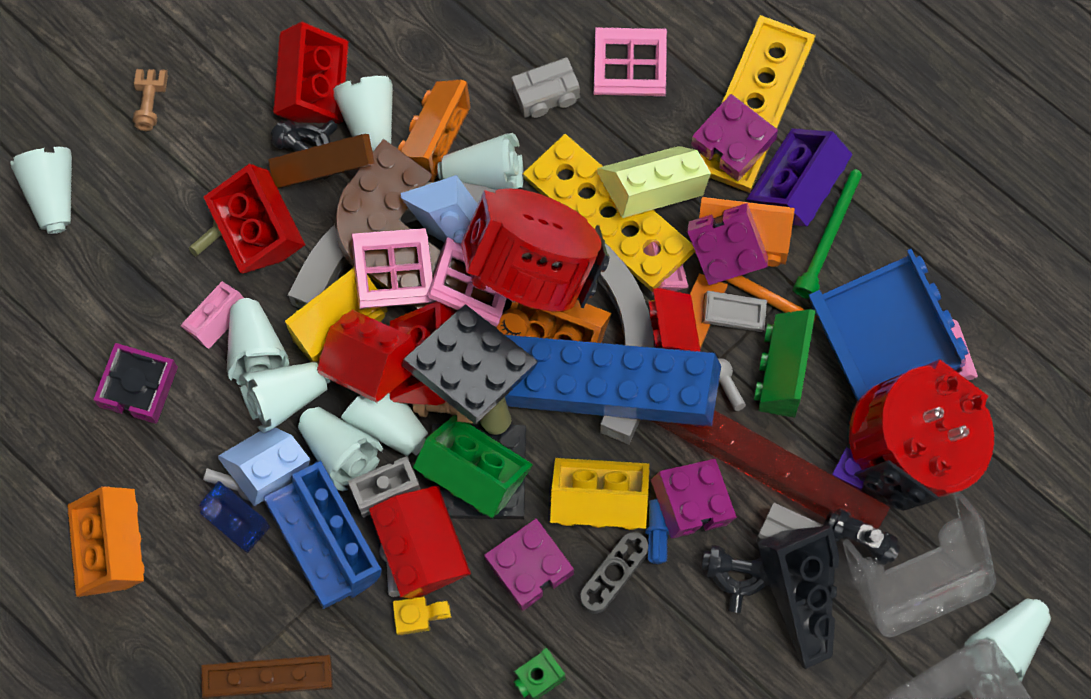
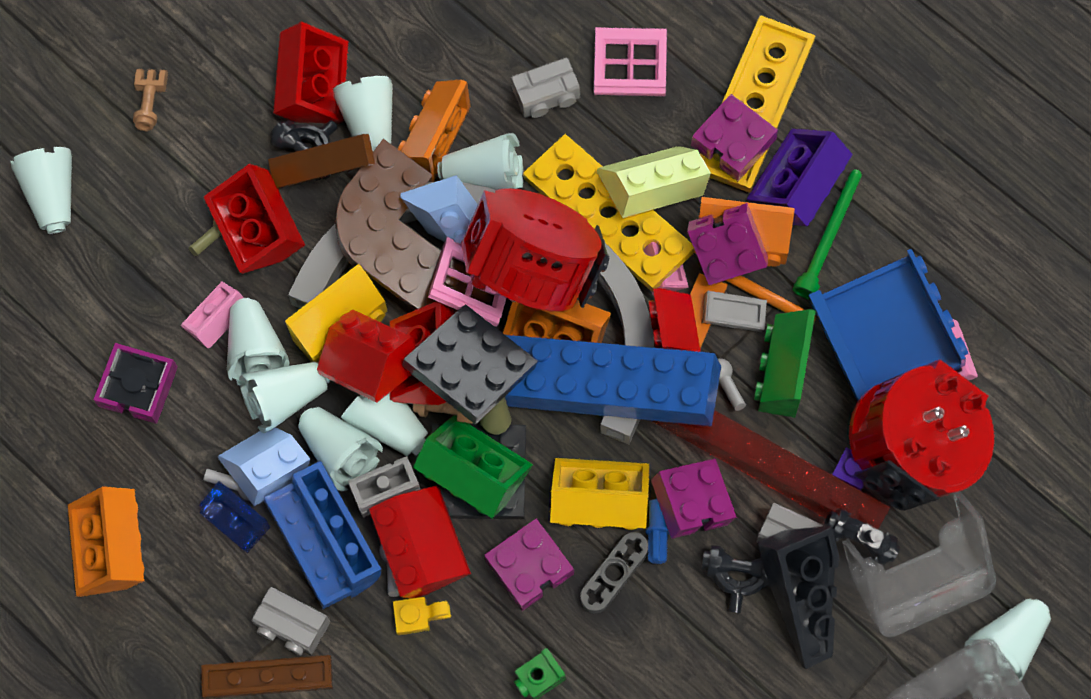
bright pink piece [351,228,435,309] -> none
orange tile [497,309,530,336] -> none
none -> light grey brick [252,587,330,656]

